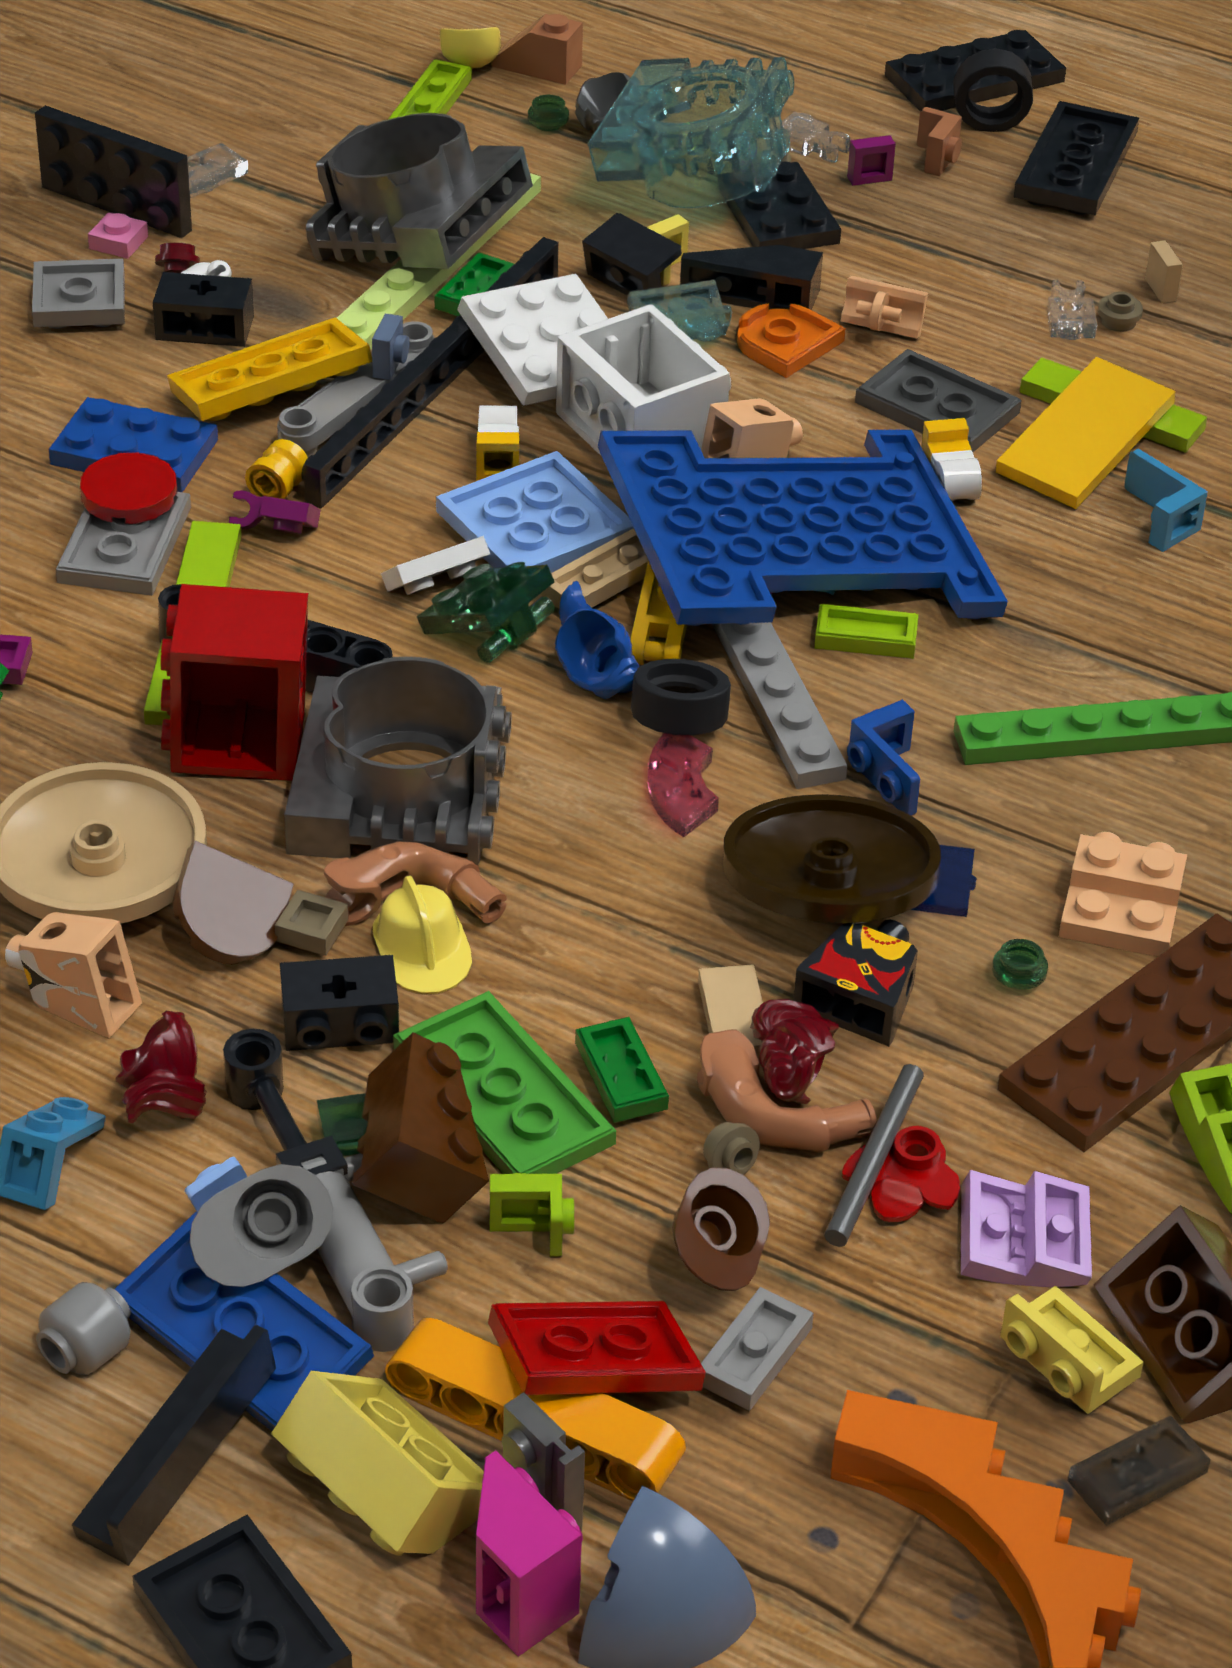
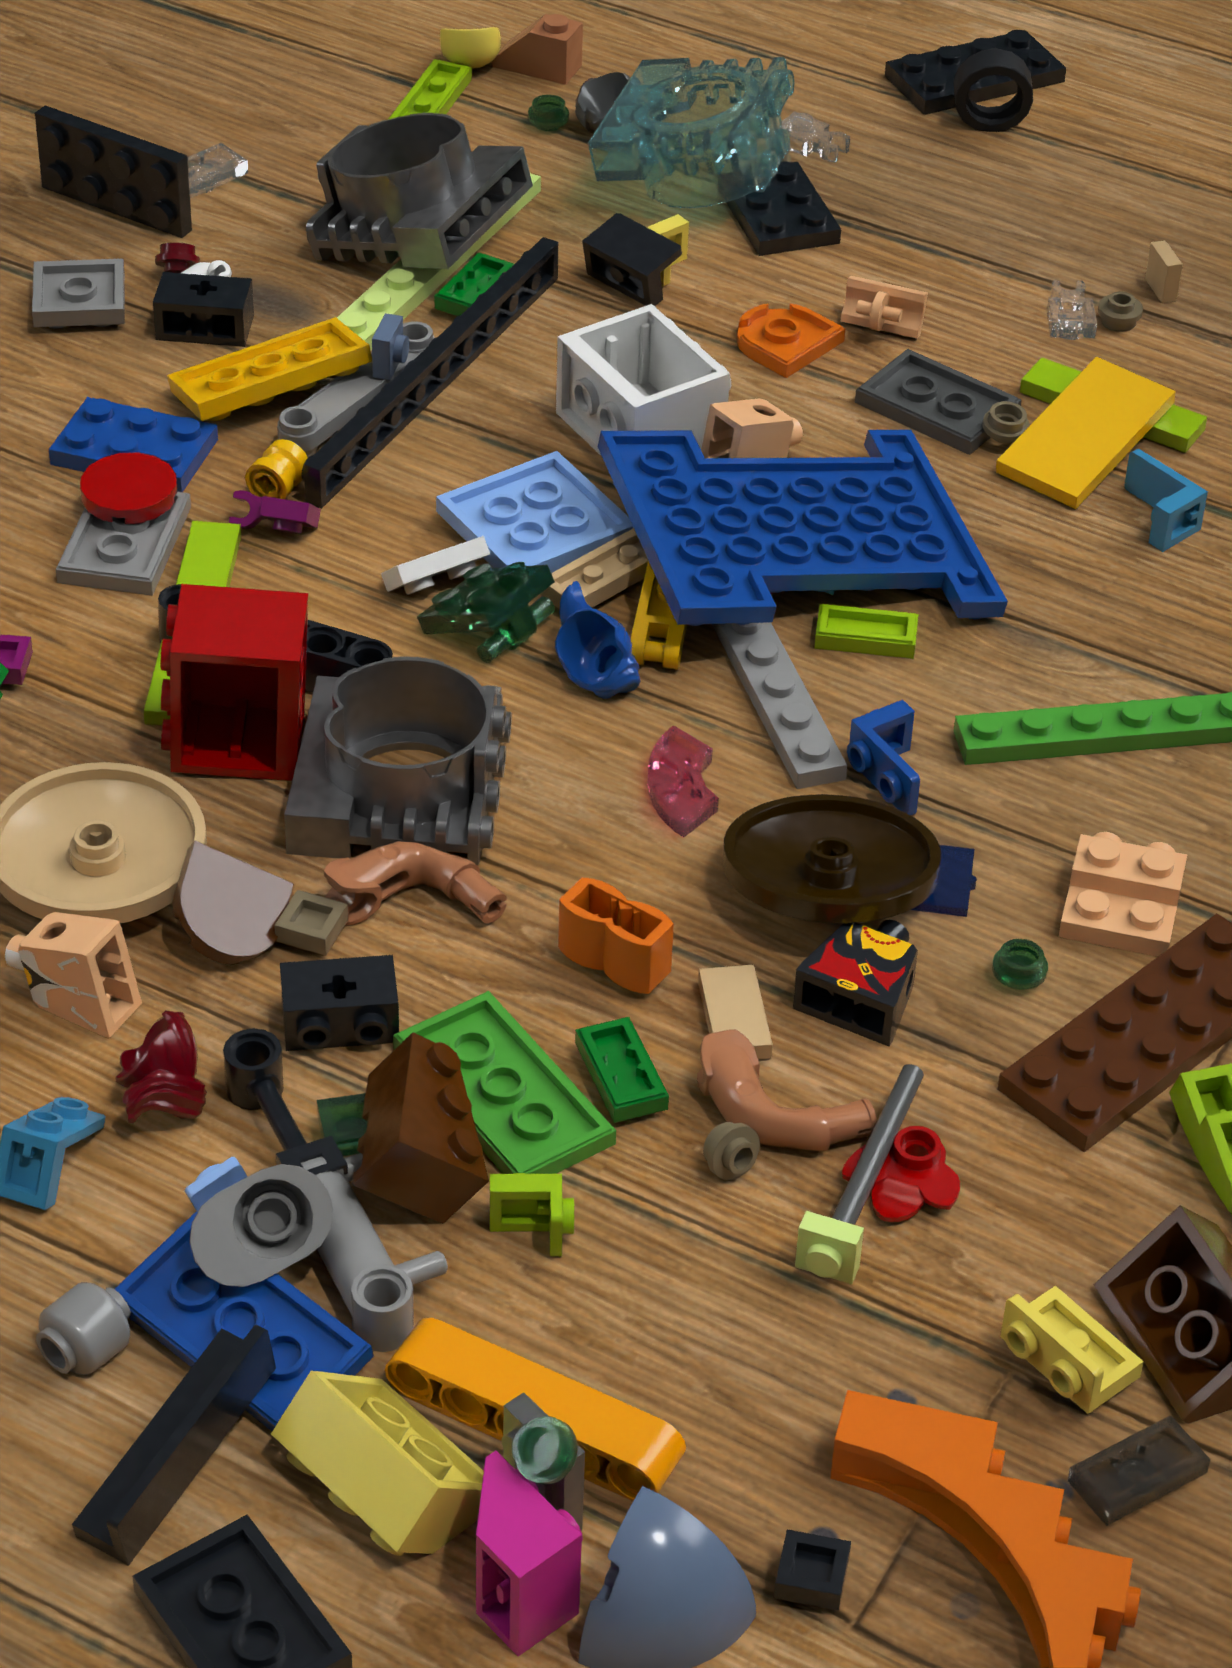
bright pink plate [88,212,148,259] -> none
light yellow piece [373,875,472,994] -> none
white plate [457,274,608,406] -> none
yellow leg [476,405,519,481] -> none
red tile [488,1301,706,1395] -> none
clear light blue bracket [627,280,733,342] -> none
black tyre [631,659,731,736] -> none
reddish brown piece [672,1168,770,1291] -> none
black slope [679,245,823,310] -> none
light grey plate [701,1287,814,1411] -> none
dark red hair [750,999,839,1104] -> none
magenta plate [847,135,896,186] -> none
nougat bracket [917,107,962,176] -> none
leg [921,418,982,501] -> none
lavender slope [961,1170,1092,1287] -> none
black plate [1014,101,1139,215] -> none
none -> clear green plate [512,1416,578,1485]
none -> orange brick [558,877,674,994]
none -> black plate [774,1529,851,1611]
none -> yellowish green plate [795,1211,864,1284]
none -> dark tan plate [982,401,1030,444]

